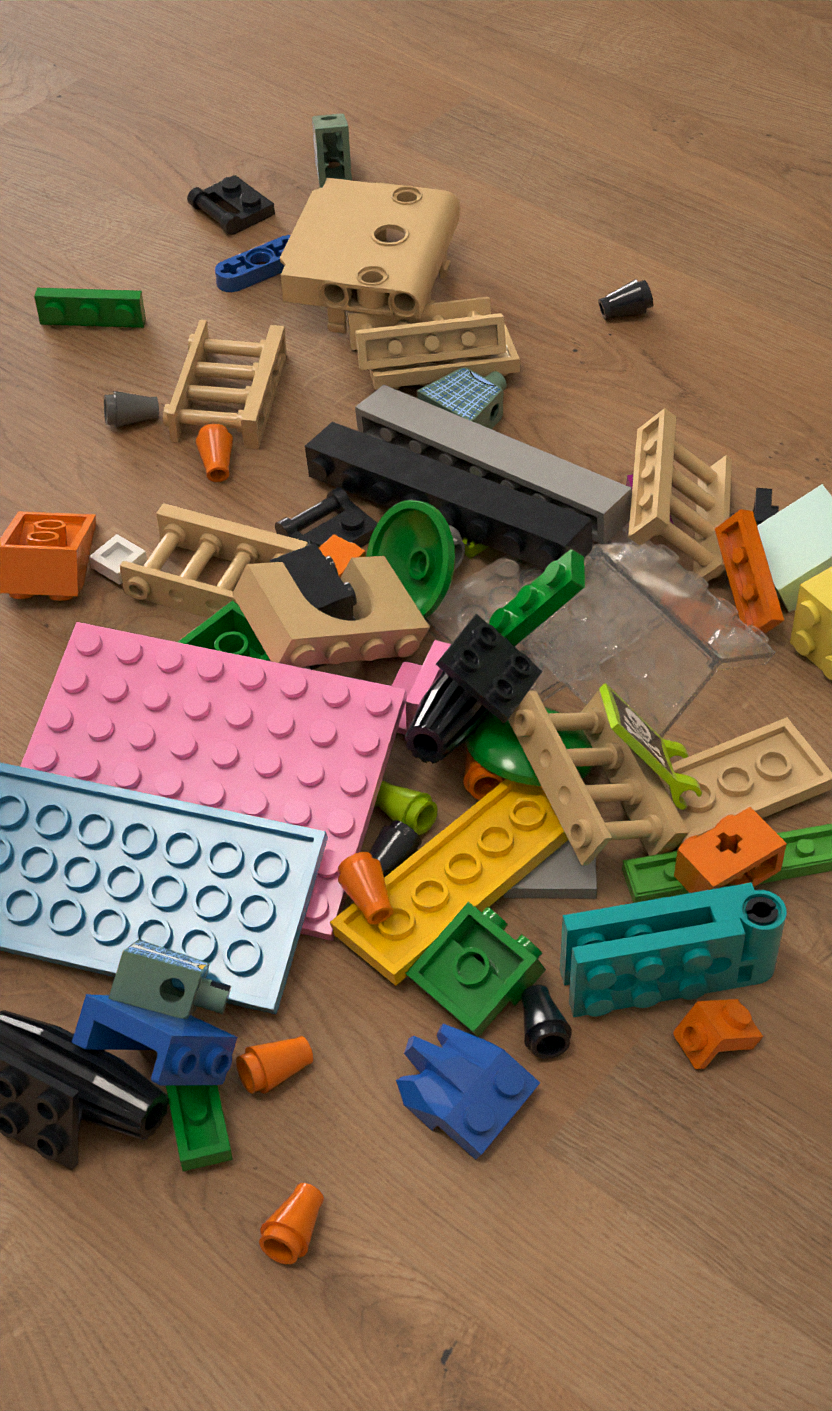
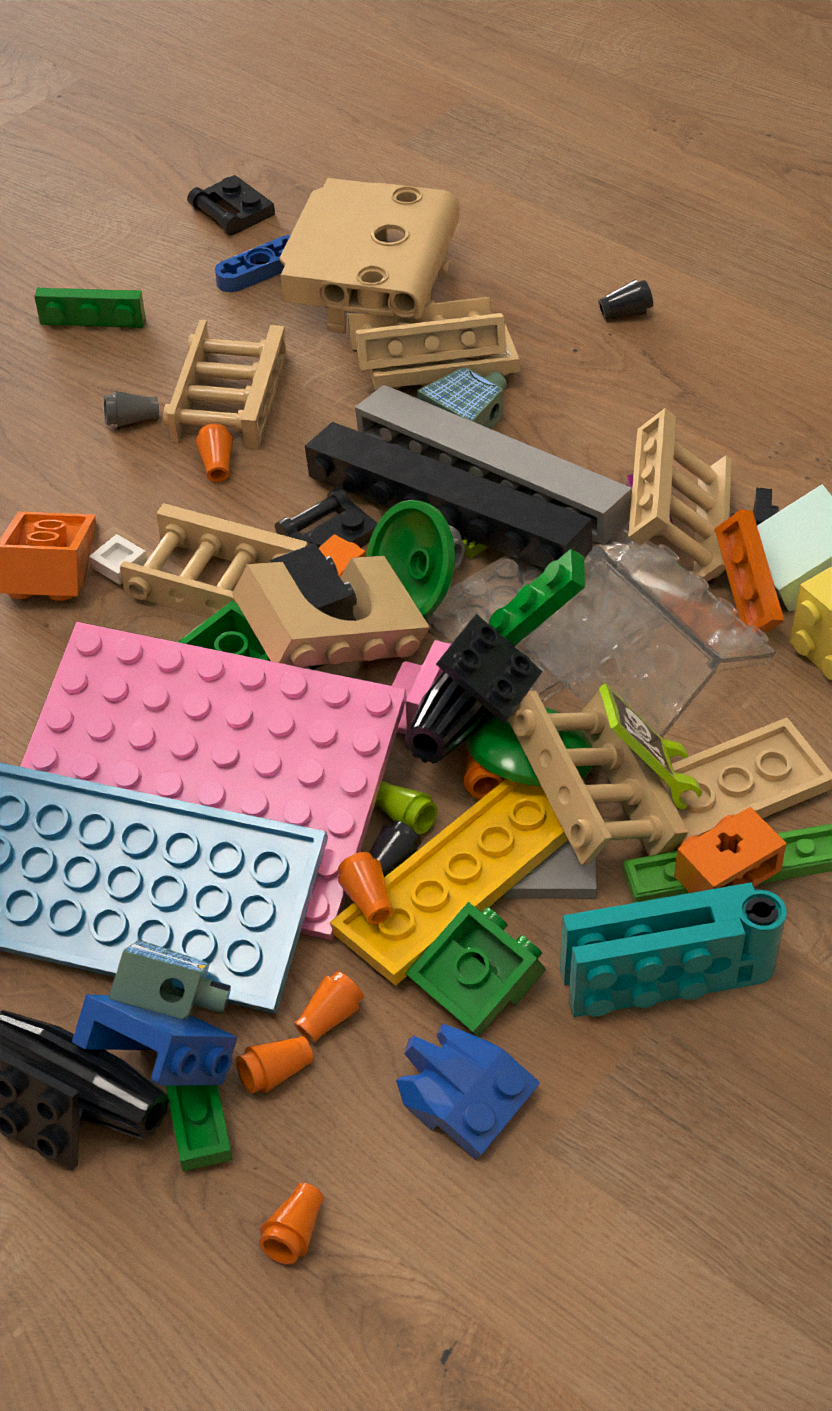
sand green torso [312,114,352,188] -> none
black cone [521,985,572,1059] -> none
orange bracket [673,999,763,1069] -> none
none -> orange cone [294,971,364,1044]

